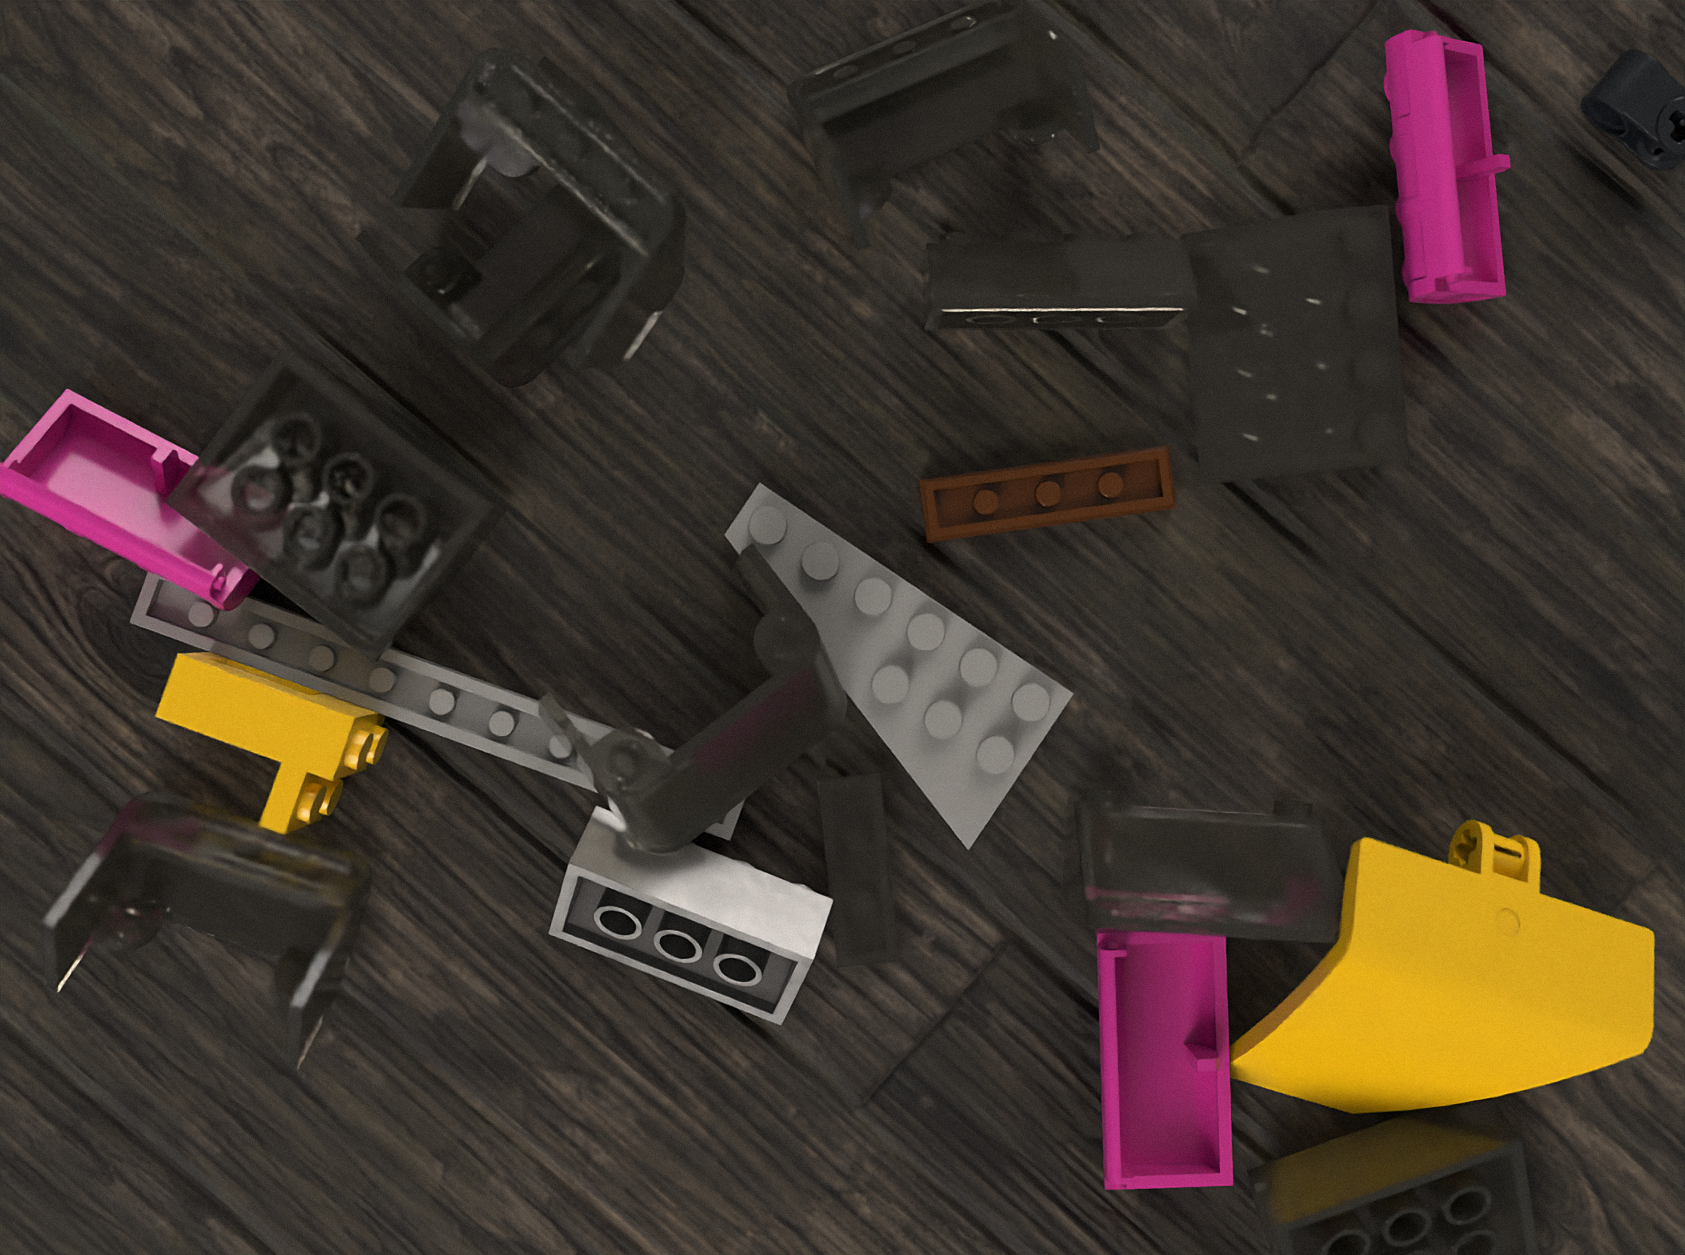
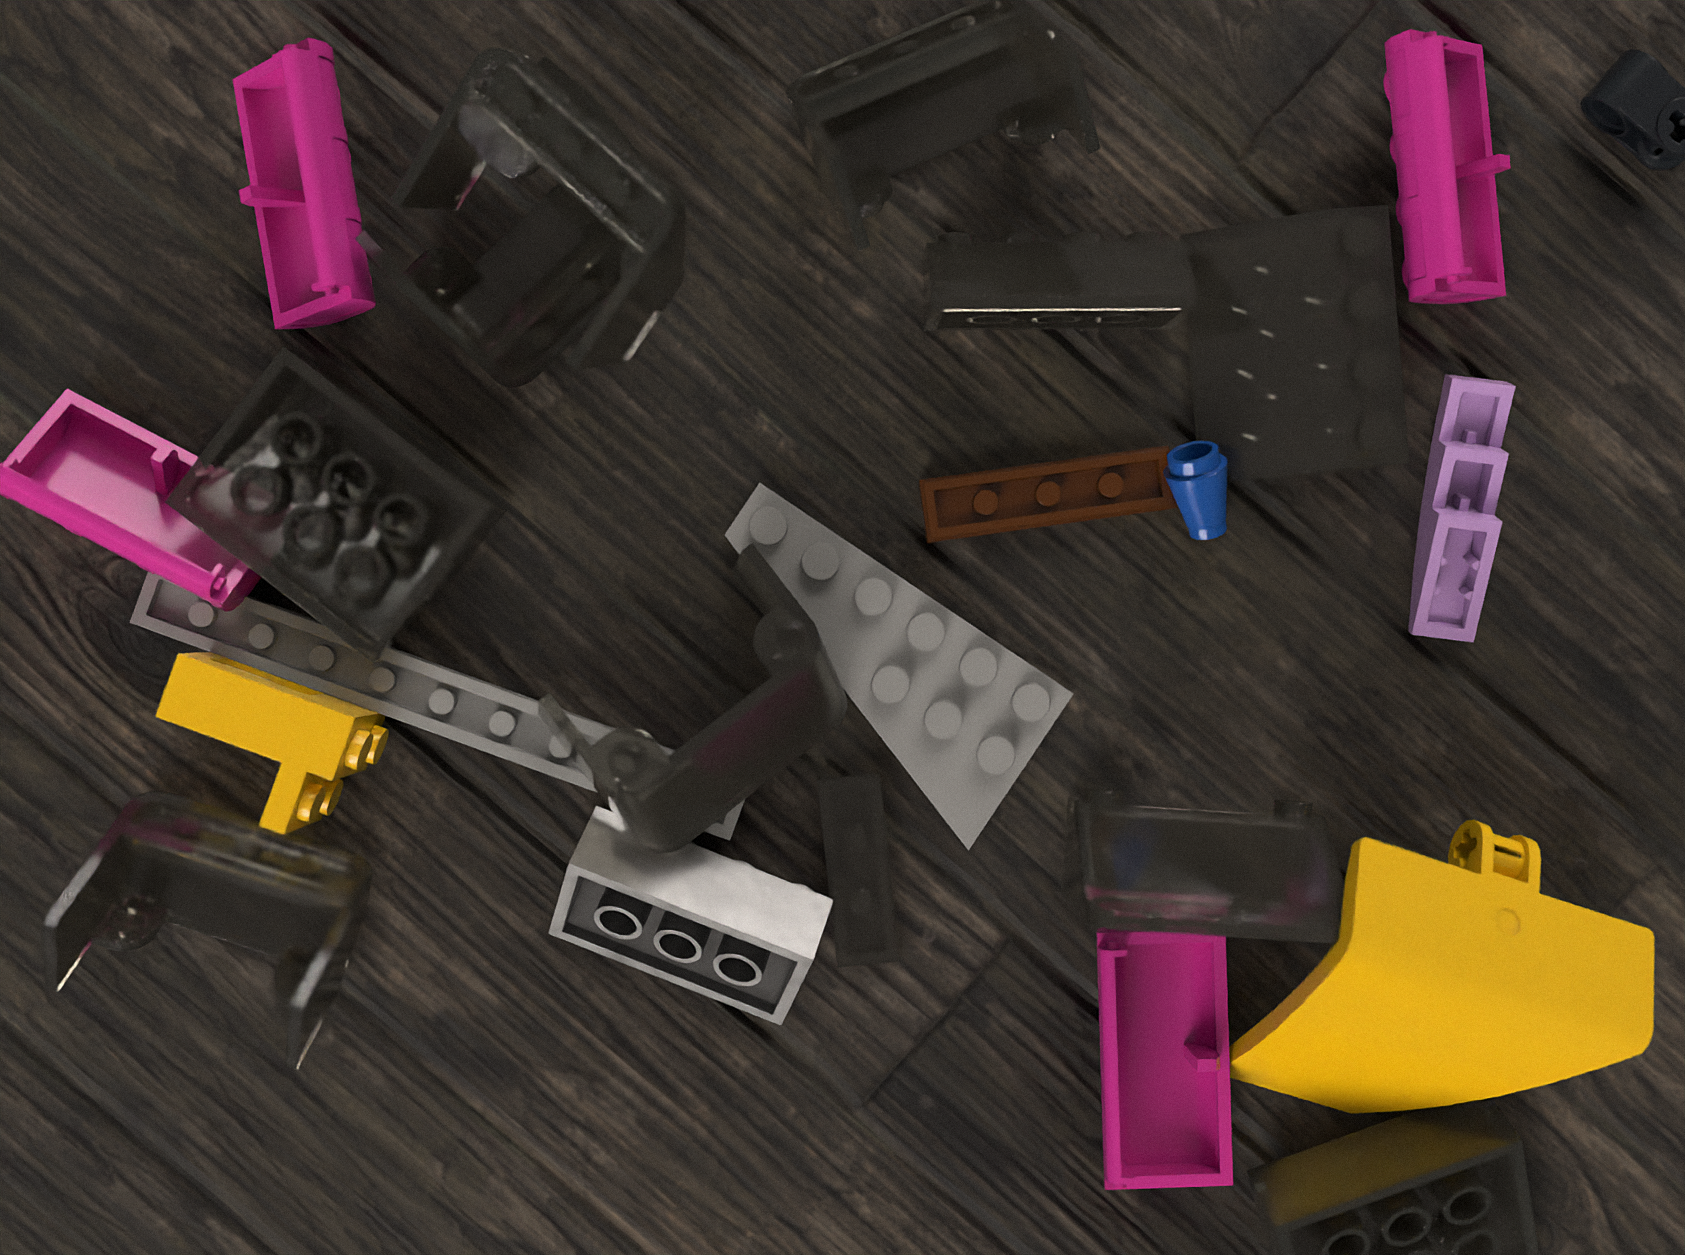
none -> dark pink container [232,38,376,329]
none -> blue cone [1163,441,1227,540]
none -> lavender slope [1408,374,1516,642]

